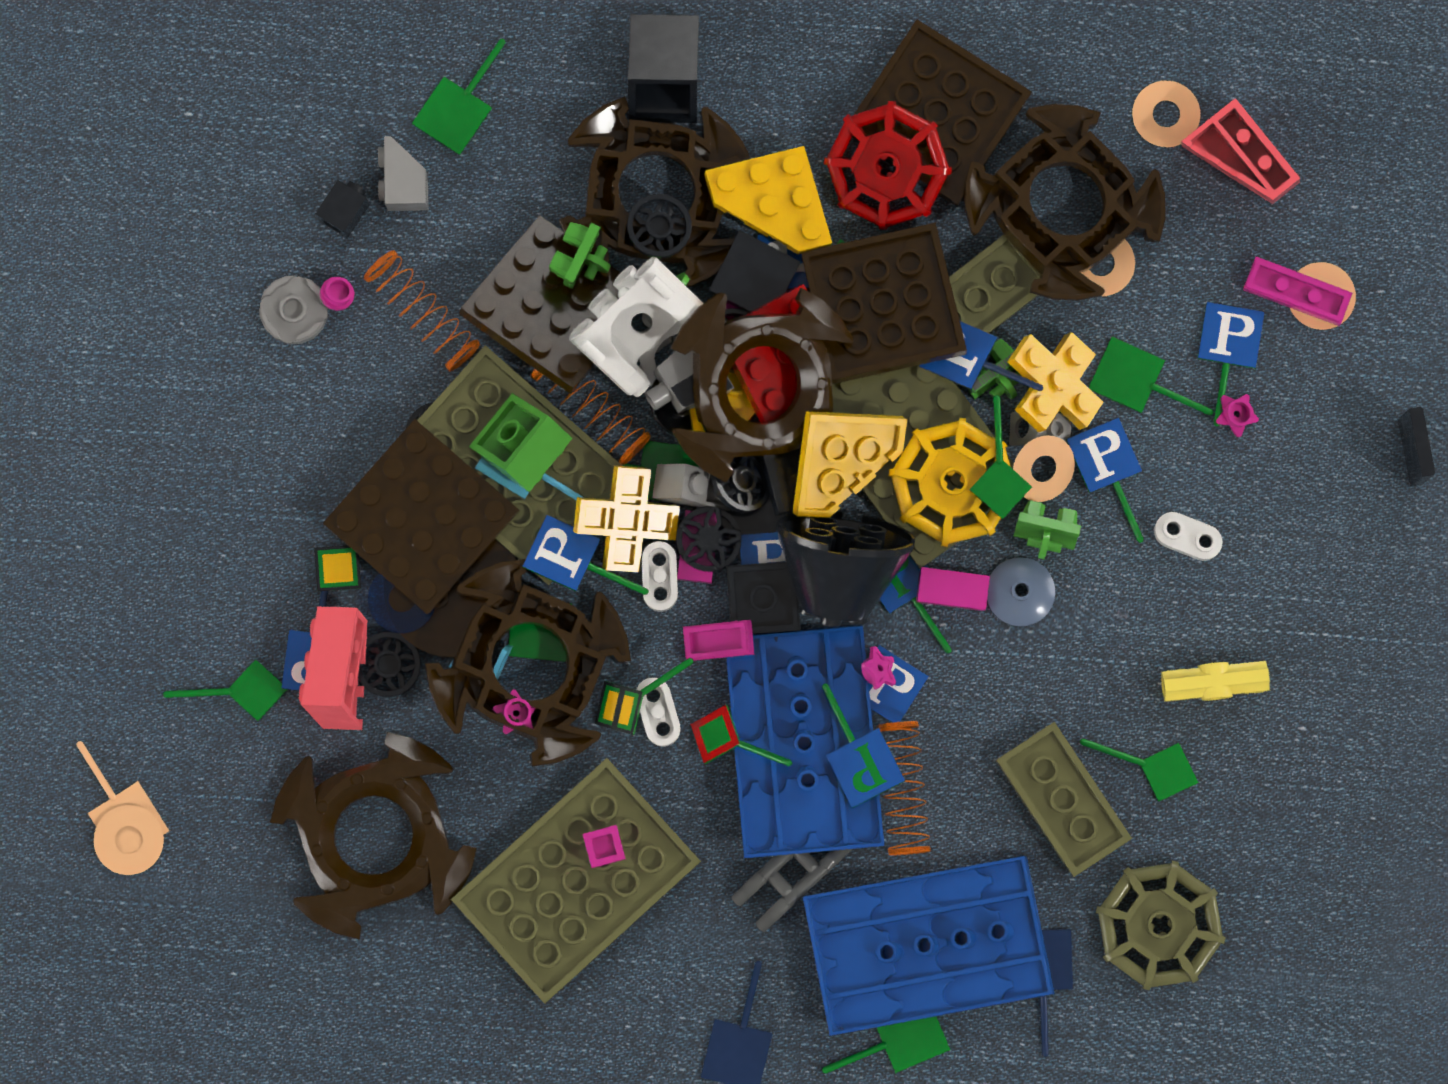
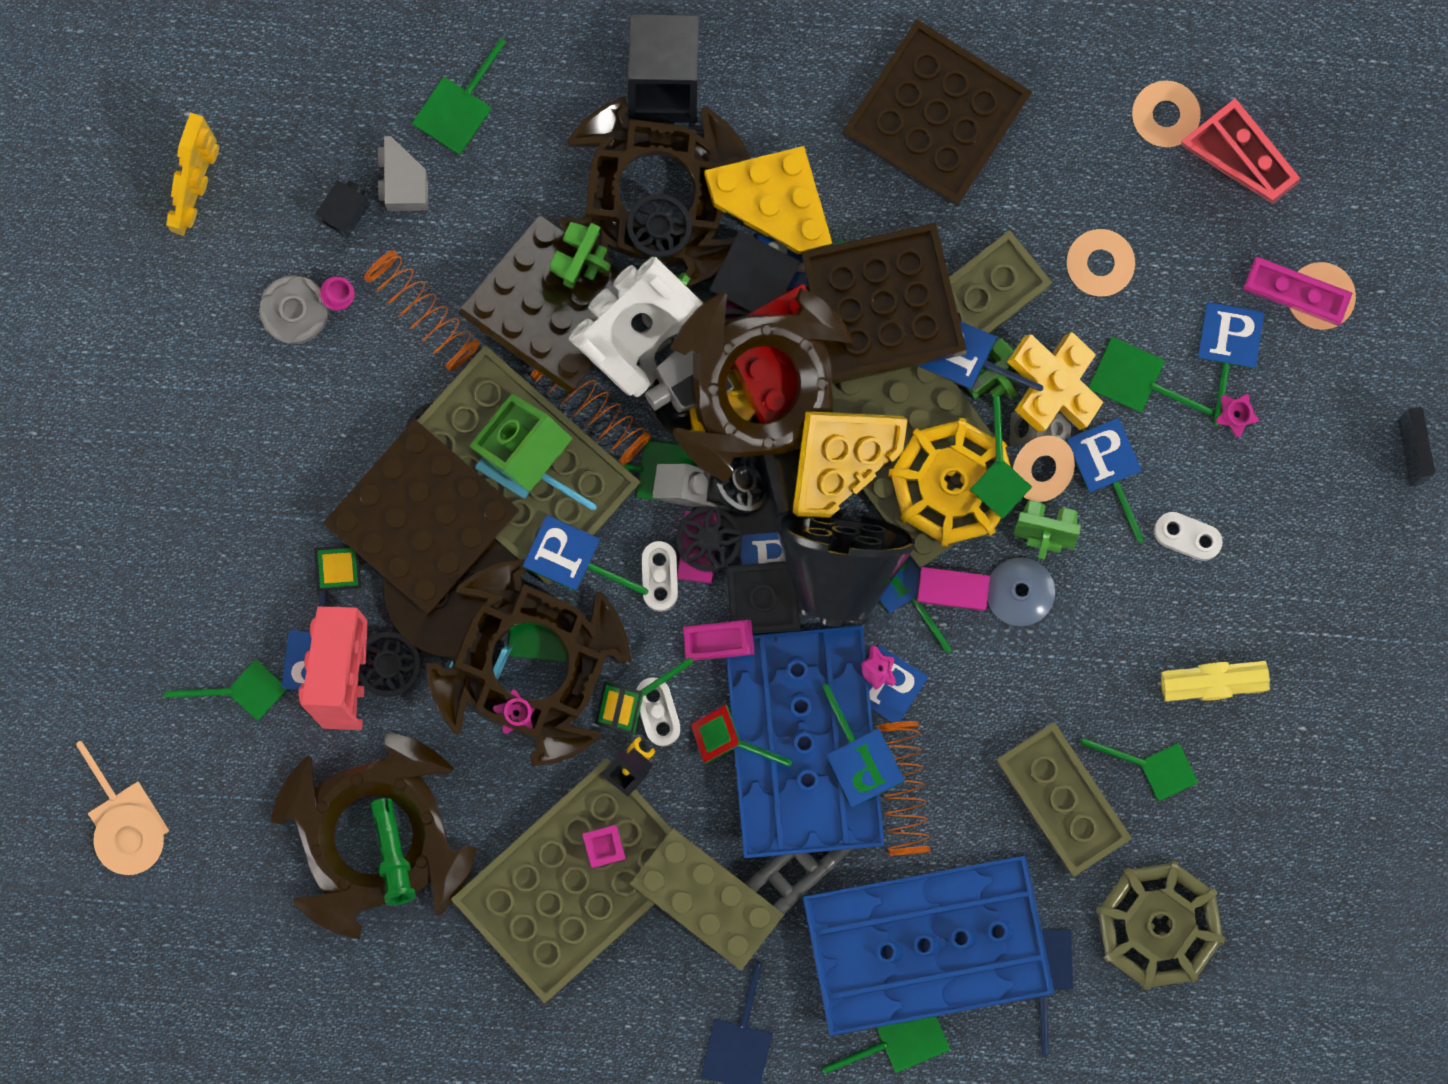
clear blue piece [368,573,435,633] -> none
plate [573,465,680,572] -> none
red plate [824,101,952,230] -> none
dark brown piece [965,104,1166,301] -> none
none -> yellow plate [166,113,219,236]
none -> green pin [370,798,416,905]
none -> black piece [601,737,655,797]
none -> olive plate [630,828,785,970]

